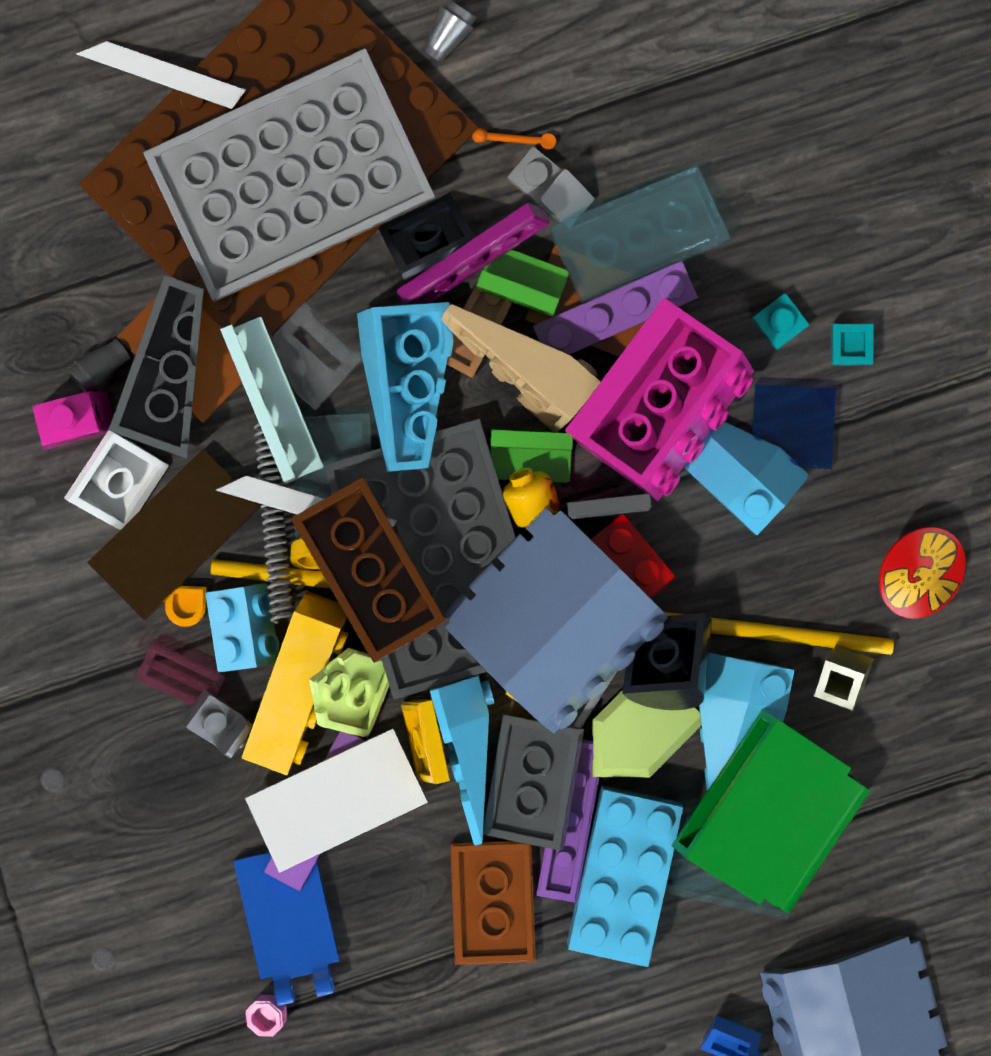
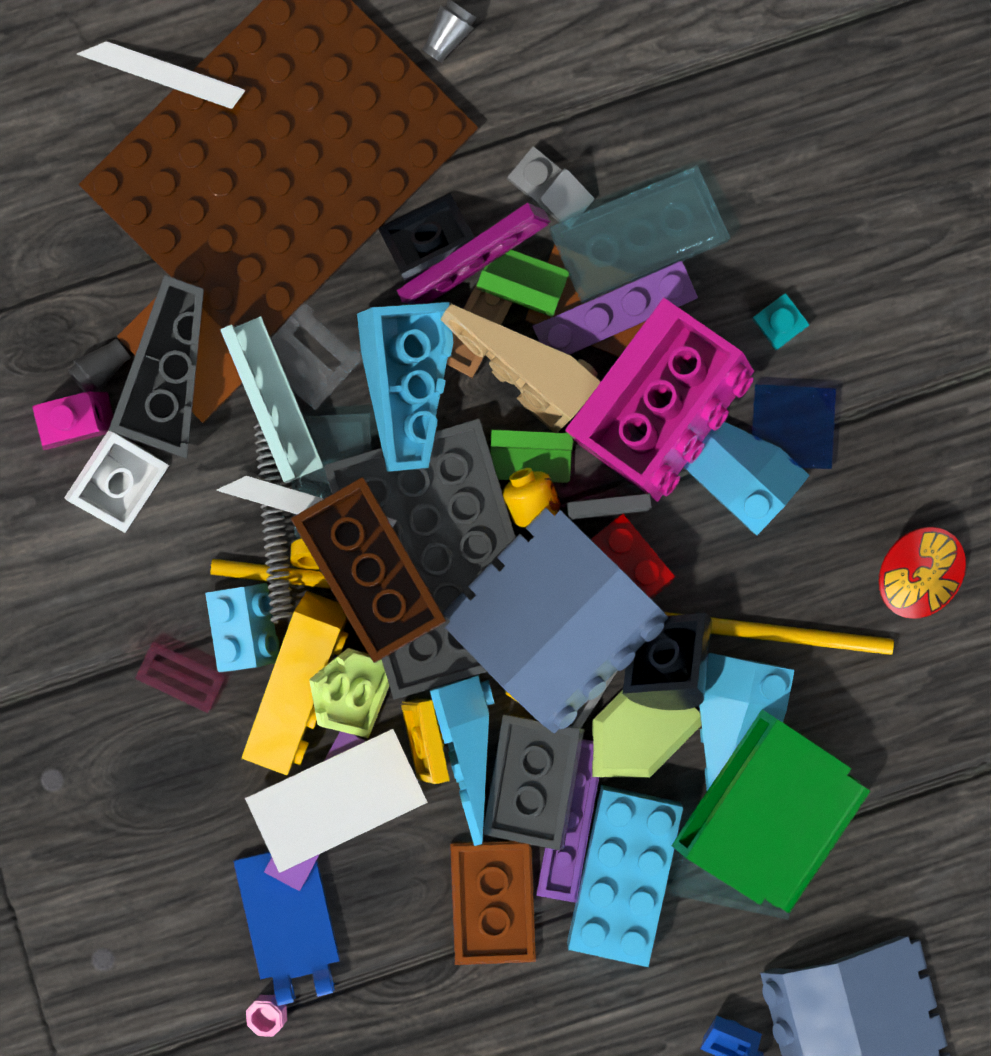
dark brown tile [87,449,261,621] -> none
light grey plate [143,49,435,302] -> none
light orange tile [165,586,208,627] -> none
flat silver bracket [181,689,253,758] -> none
orange hinge [472,128,556,151] -> none
olive brick [814,645,874,711] -> none
teal plate [831,324,874,366] -> none

